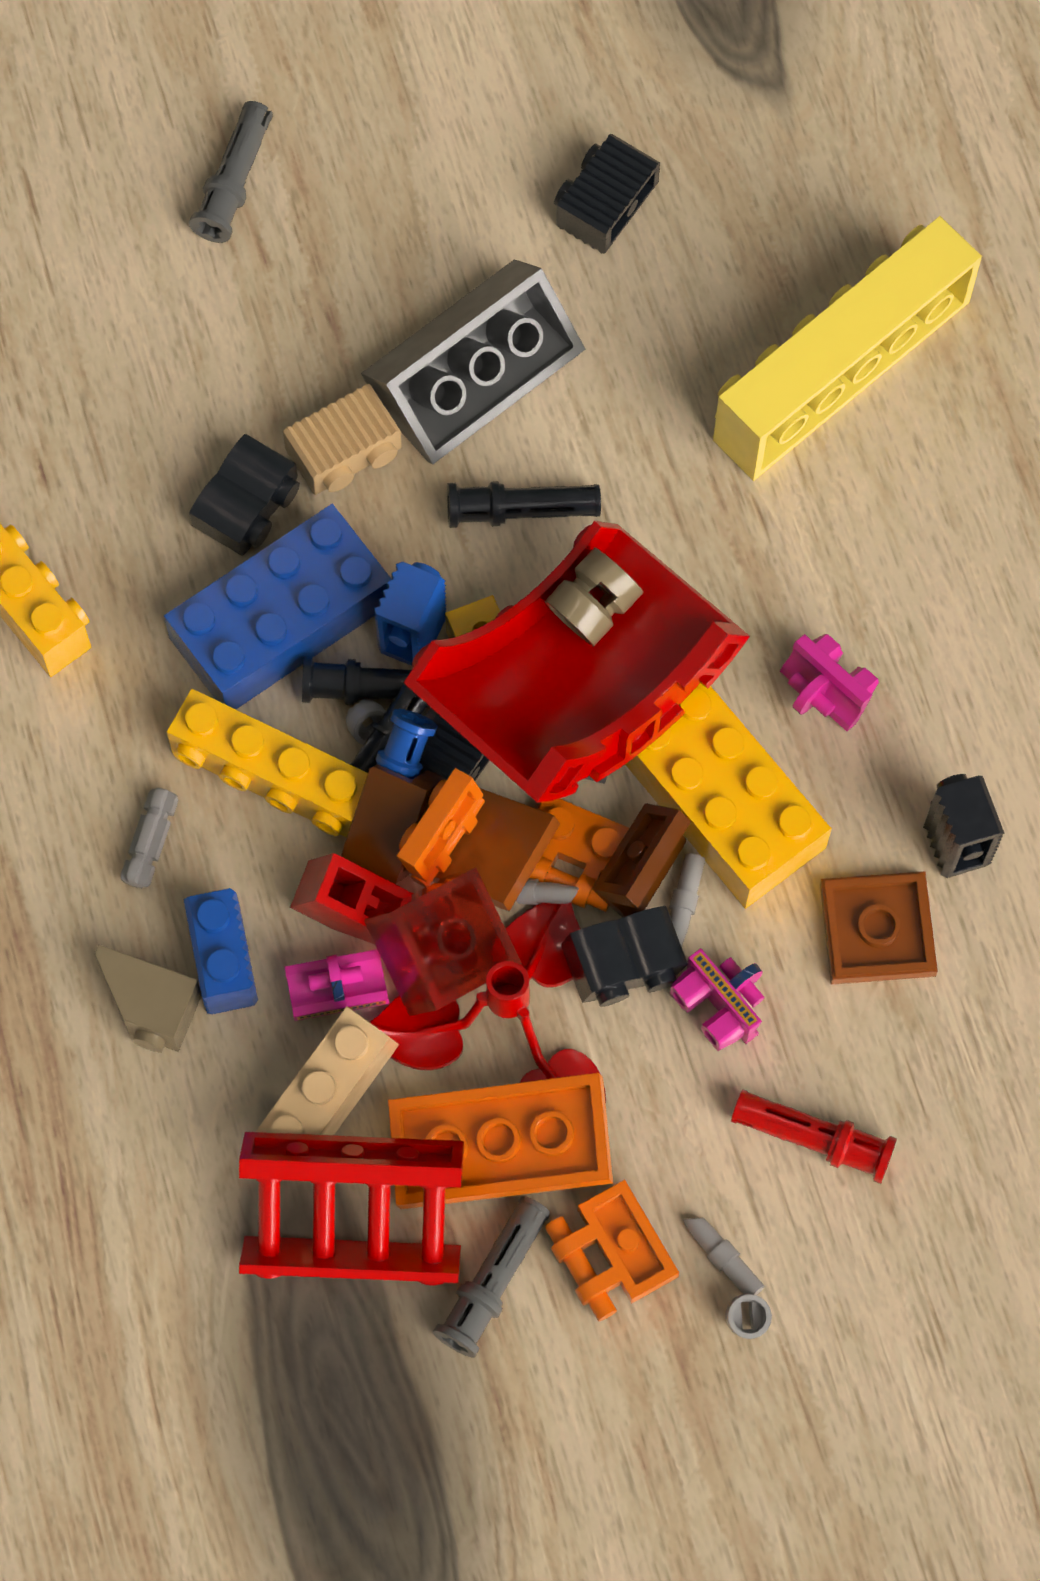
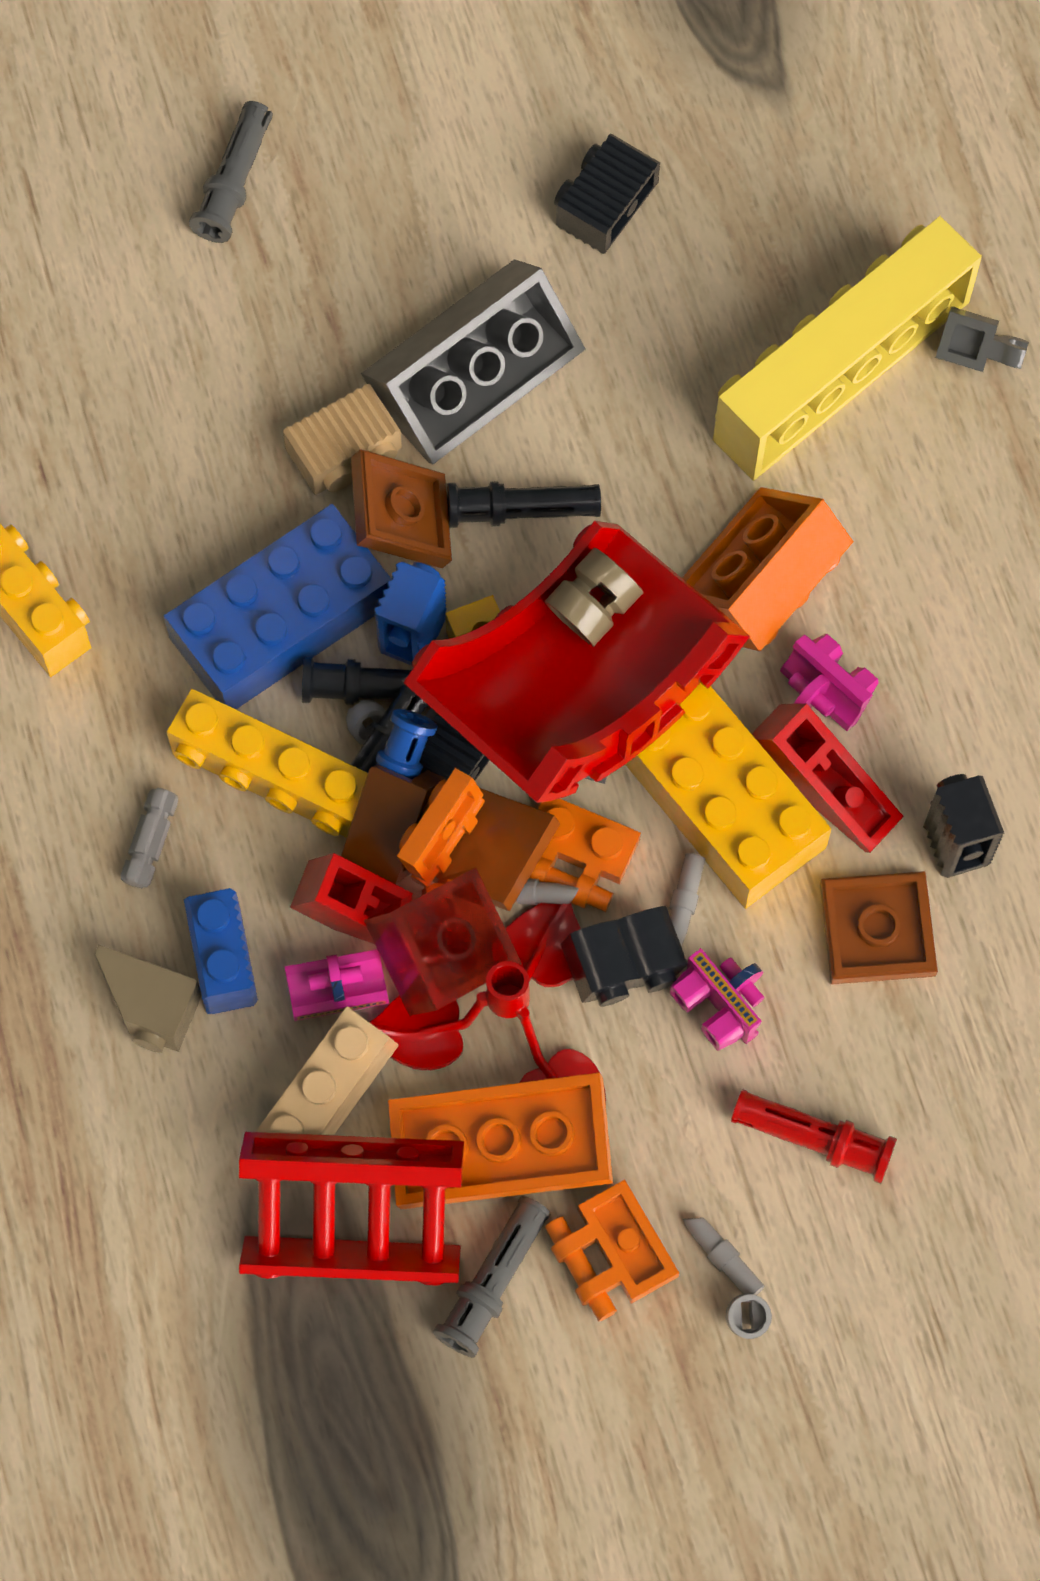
black brick [189,434,300,556] -> none
reddish brown panel [592,803,691,918] -> none
none -> dark orange tile [351,449,452,569]
none -> orange slope [682,487,854,652]
none -> red slope [752,703,904,853]
none -> dark grey plate [935,307,1029,372]

